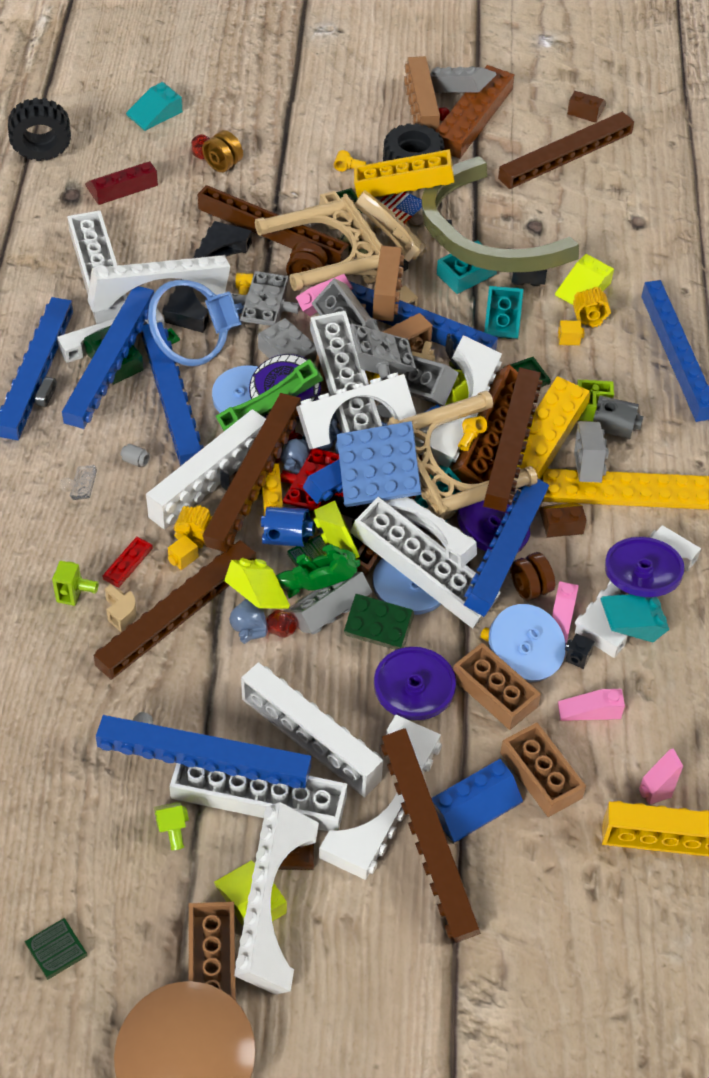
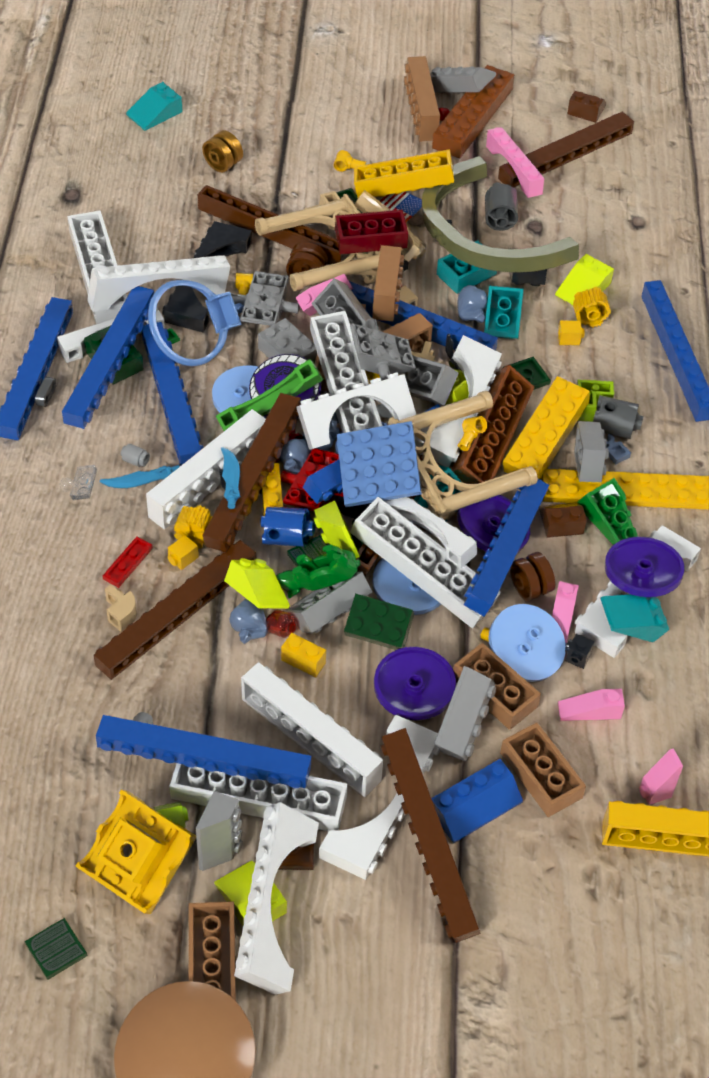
black tyre [8,98,71,161] -> none
lime brick [52,560,99,606] -> none
dark red slope [85,161,158,205] -> none
clear red head [191,134,210,159] -> none
black tyre [383,123,444,161] -> none
reddish brown brick [483,368,542,512] -> none
none -> yellow piece [75,789,196,914]
none -> dark azure sword [100,465,180,488]
none -> light grey slope [196,791,243,871]
none -> dark azure sword [221,447,240,509]
none -> yellow brick [281,633,326,678]
none -> dark red brick [335,210,408,254]
none -> light grey slope [434,666,496,761]
none -> sand blue piece [457,285,488,323]
none -> dark grey cylinder [485,182,518,231]
none -> bright pink arch [486,127,544,198]
none -> green wedge [578,478,638,545]
none -> sand blue plate [606,434,631,465]

